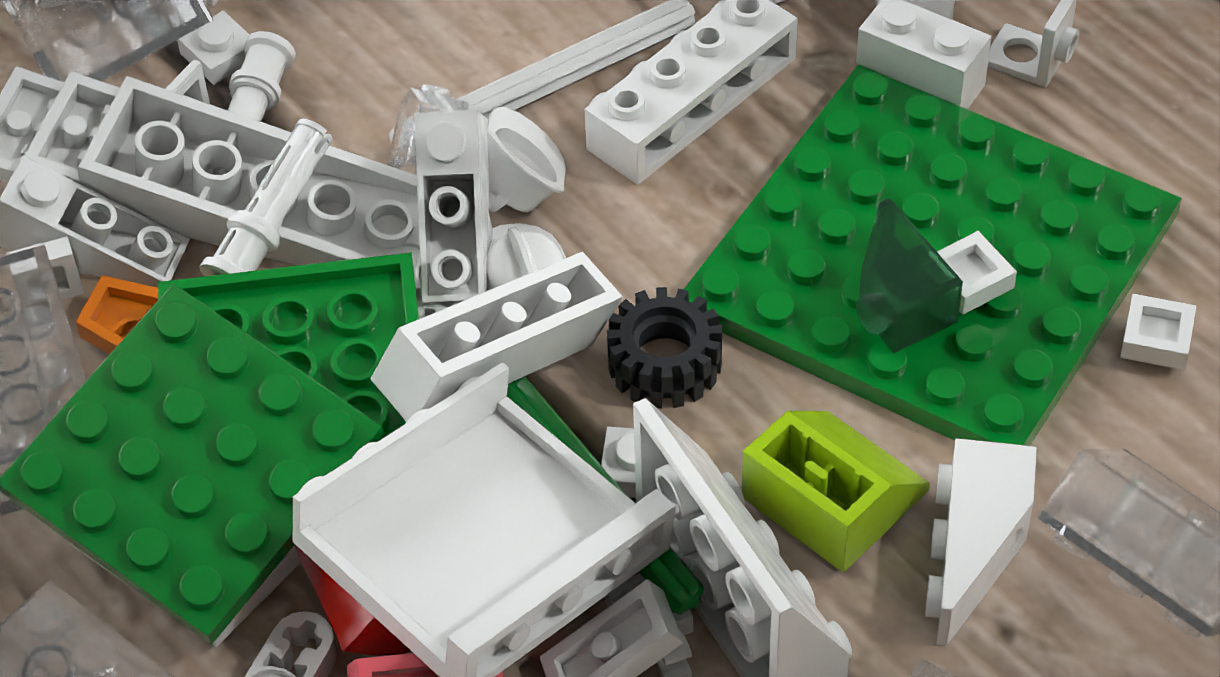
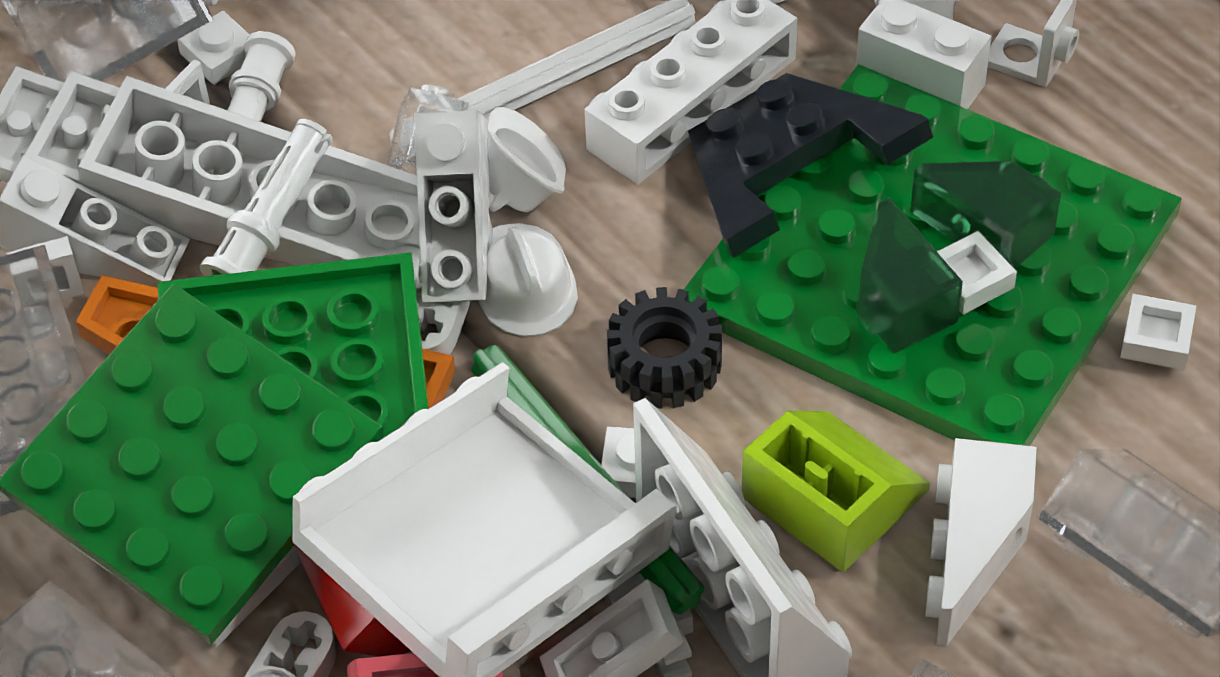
white brick [371,252,623,422] -> none
none -> black wing [688,73,934,258]
none -> clear green slope [910,161,1061,269]

